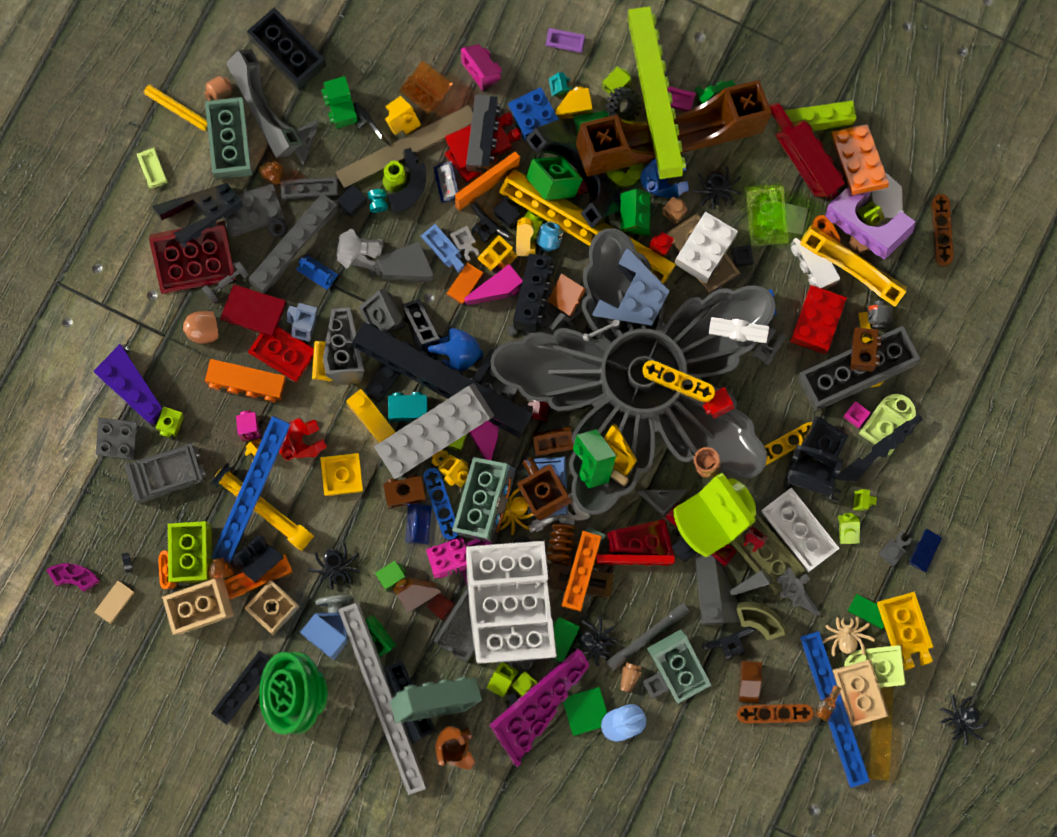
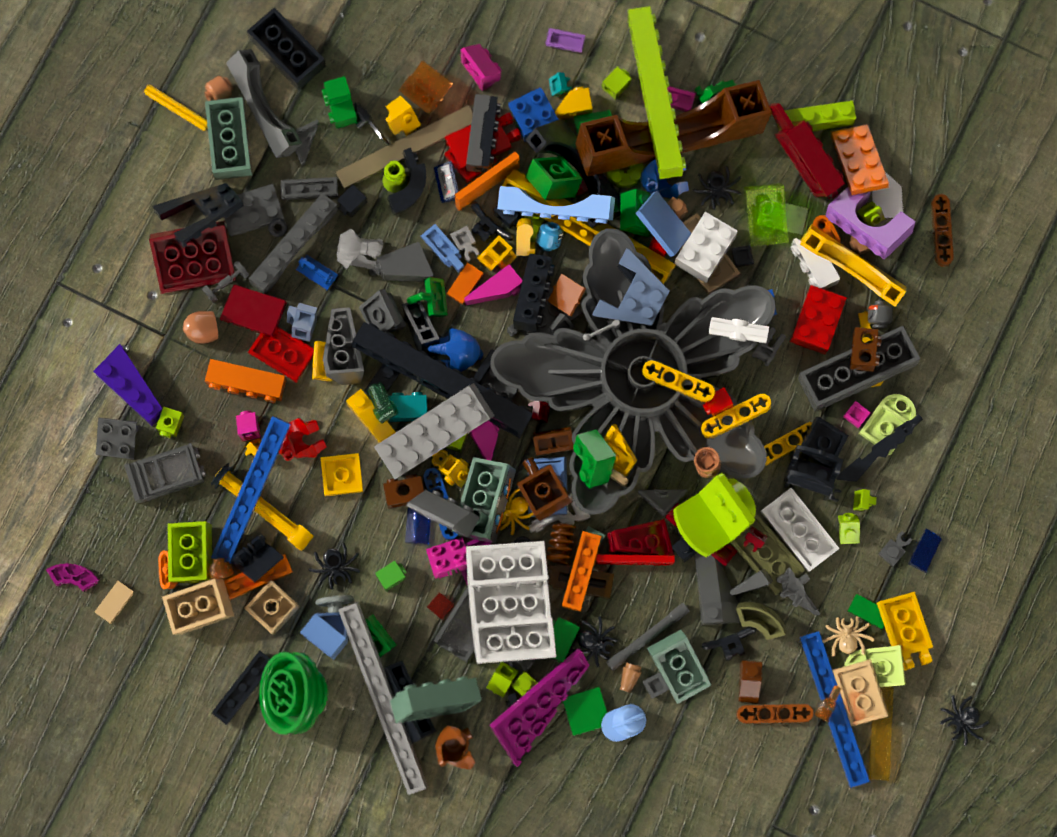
black tile [121,553,133,573] -> none
yellowish green tile [137,148,168,189] -> none
clear orange cone [259,161,283,185] -> none
teal wheel [367,189,388,213] -> none
reddish brown slope [392,577,441,613] -> none
black tyre [605,87,642,121] -> none
none -> clear green piece [367,383,399,424]
none -> dark grey slope [406,490,479,538]
none -> green plate [407,277,448,317]
none -> light blue arch [497,186,615,224]
none -> medium blue tile [636,191,691,257]
none -> yellow beam [701,394,771,439]

